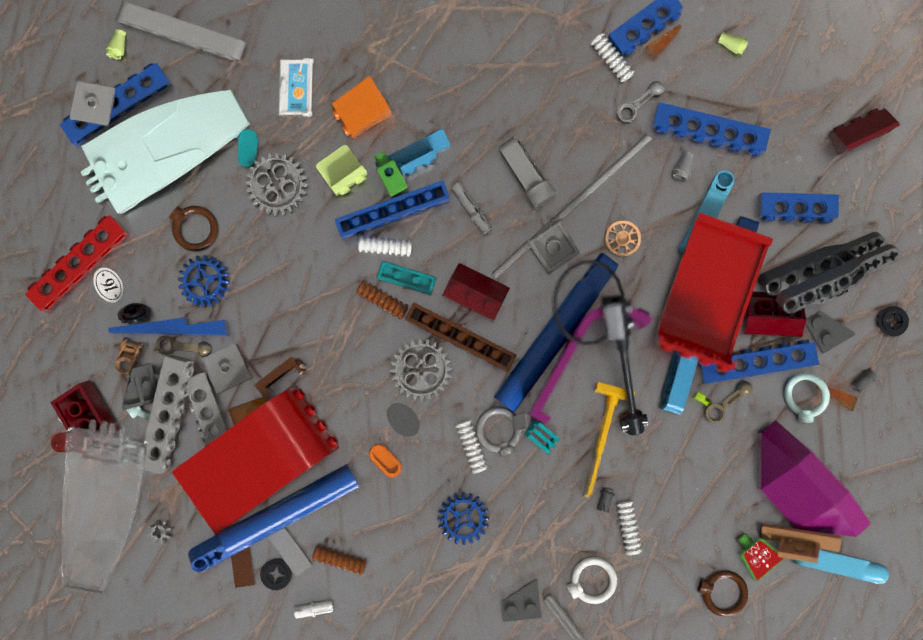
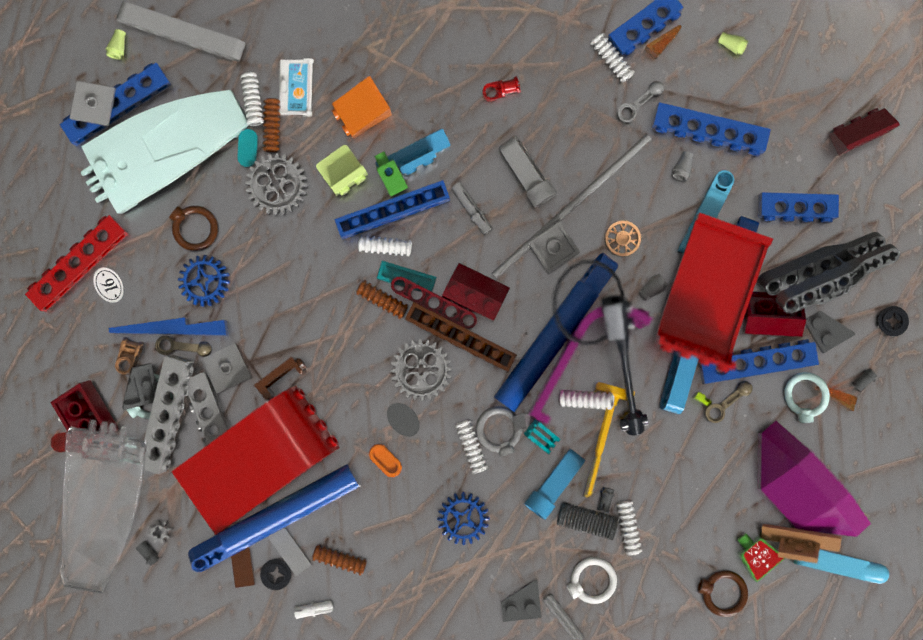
black gear [117,303,149,325] -> none
clear orange slope [228,397,267,425] -> none
none -> dark grey pin [136,541,160,566]
none -> white piece [240,72,264,126]
none -> dark orange piece [262,98,281,152]
none -> dark red beam [391,277,477,329]
none -> red connector [482,76,521,102]
none -> dark azure beam [524,448,586,520]
none -> dark grey piece [557,502,619,540]
none -> white piece [559,390,614,410]
none -> light grey cone [640,274,668,301]

